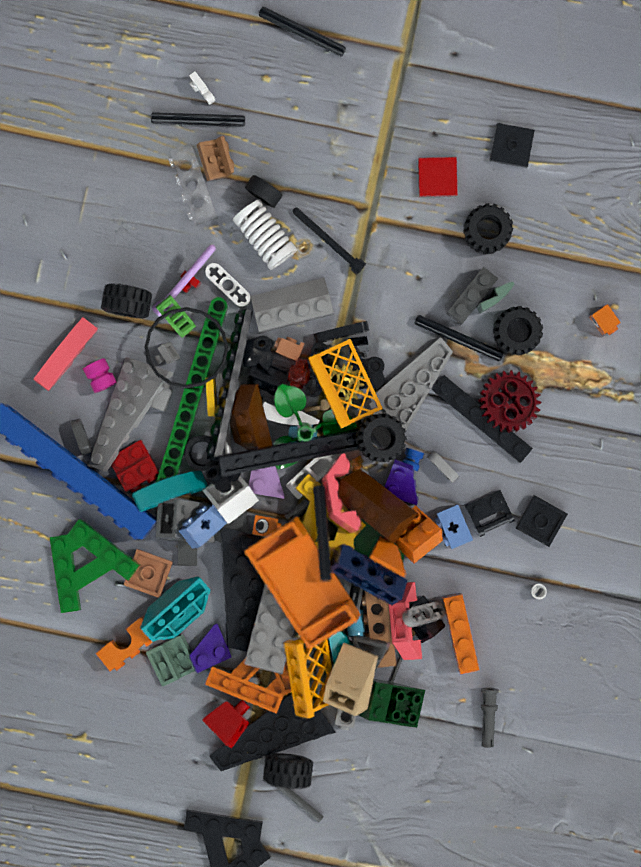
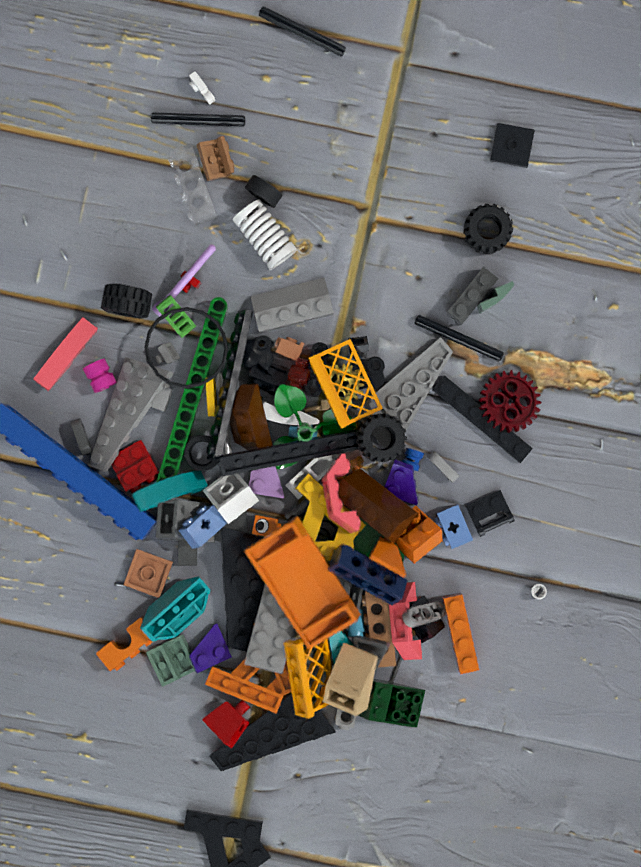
green plate [50,519,140,613] -> none
white beam [205,263,251,307] -> none
black plate [206,461,241,492] -> none
black tyre [263,753,313,789] -> none
dark grey bar [276,787,324,822] -> none
black piece [292,208,366,275] -> none
black beam [313,321,370,343] -> none
black axle [313,485,332,582] -> none
red tile [418,157,458,197] -> none
dark grey pin [481,687,499,748] -> none
black tyre [493,306,543,356] -> none
black plate [515,495,568,547] -> none
orange brick [589,304,621,335] -> none

